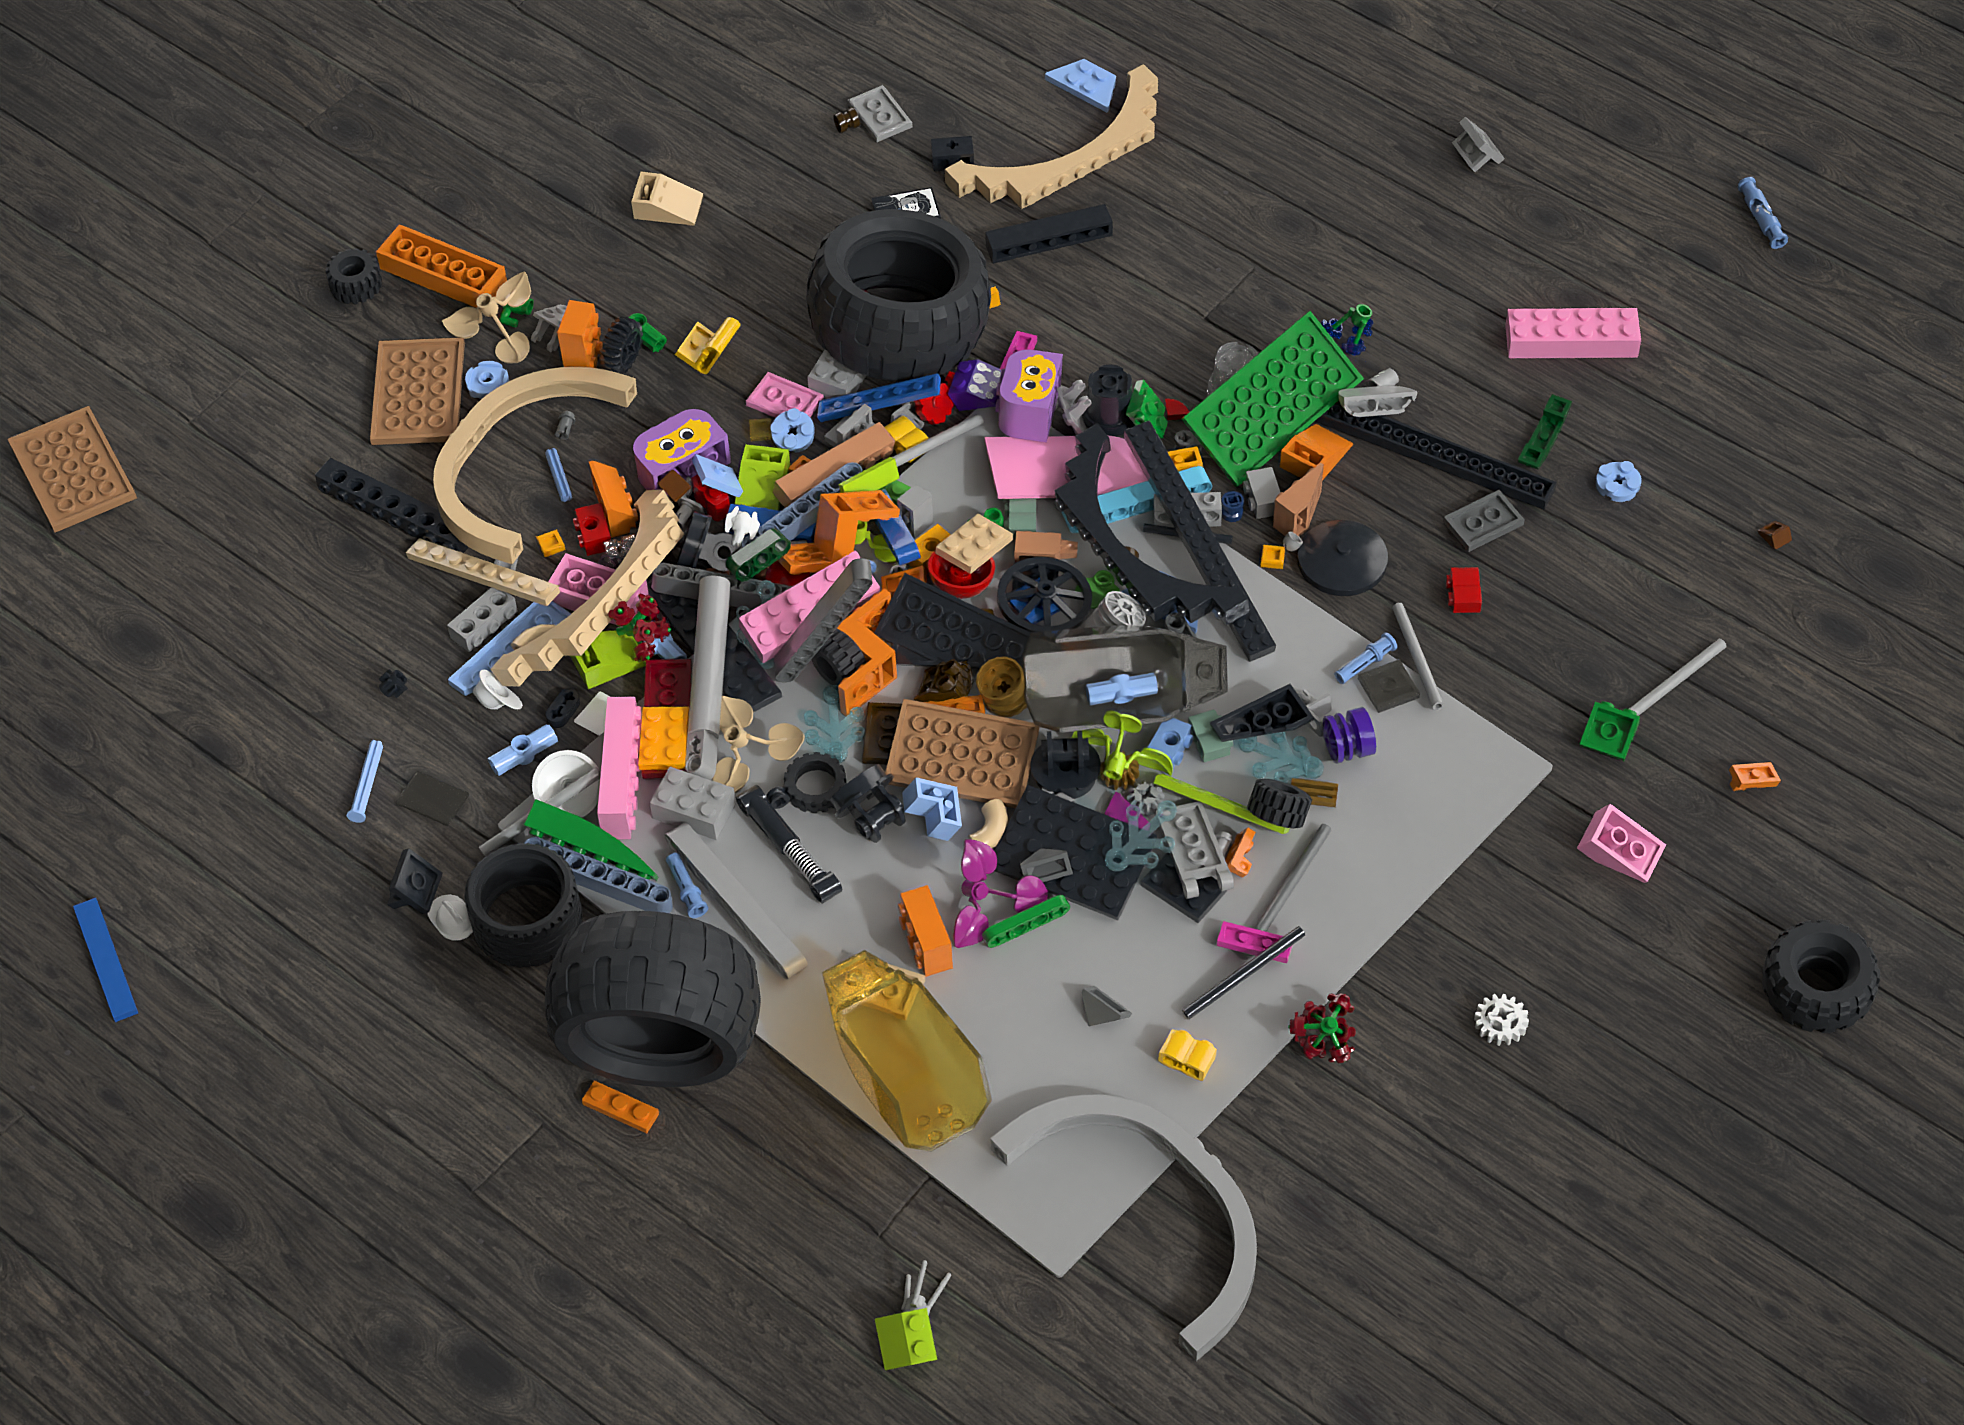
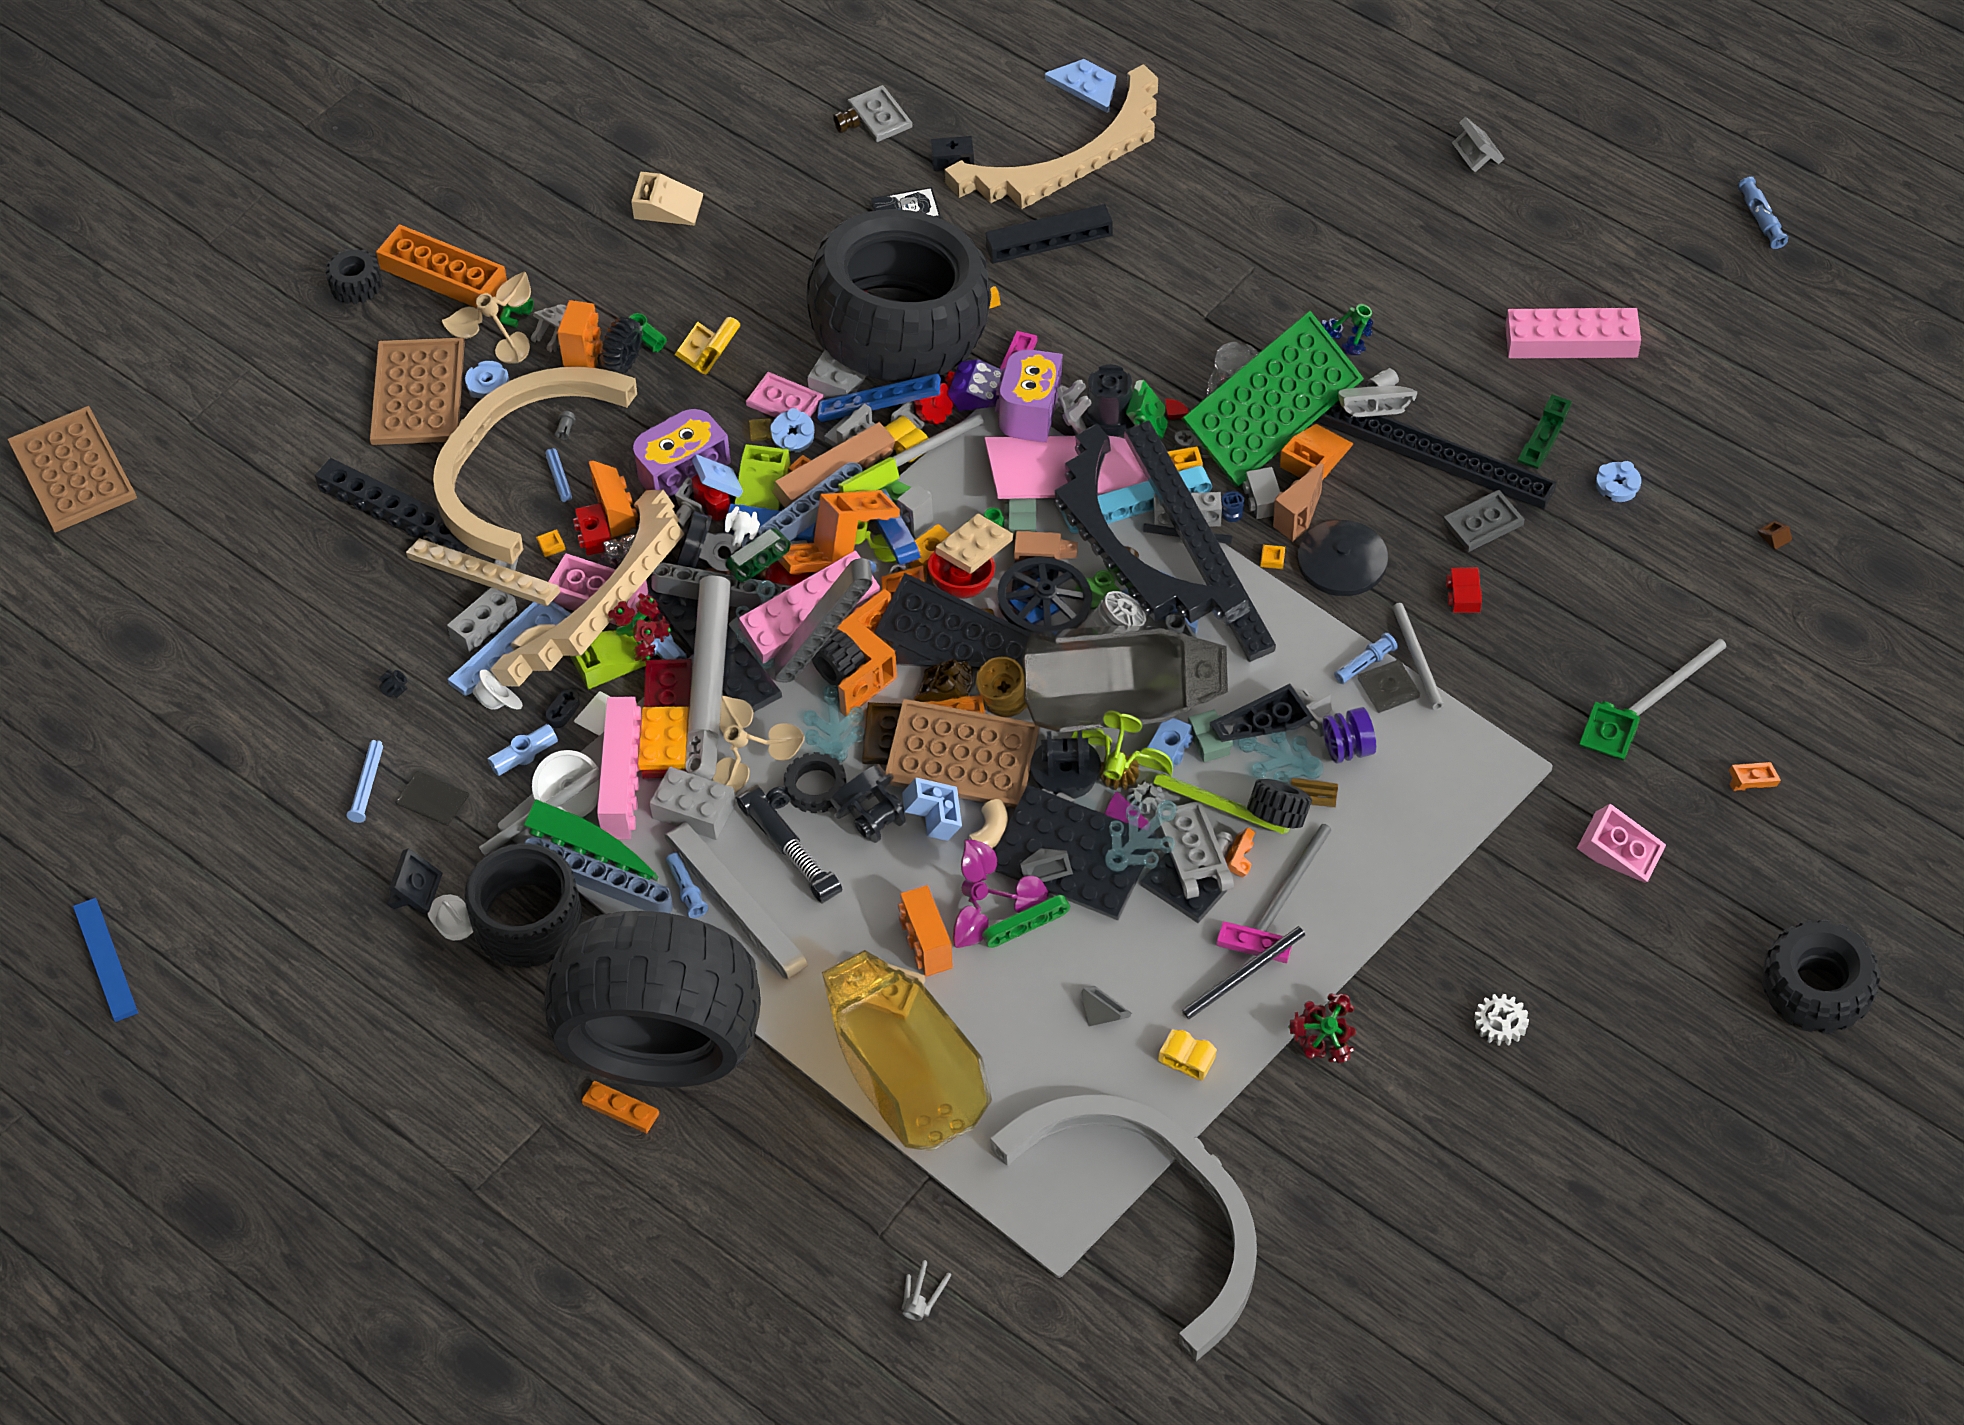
reddish brown slope [658,470,691,502] -> none
lime slope [875,1308,937,1370] -> none
light blue piece [1085,673,1158,705] -> none
light grey hinge [1283,532,1303,551] -> none

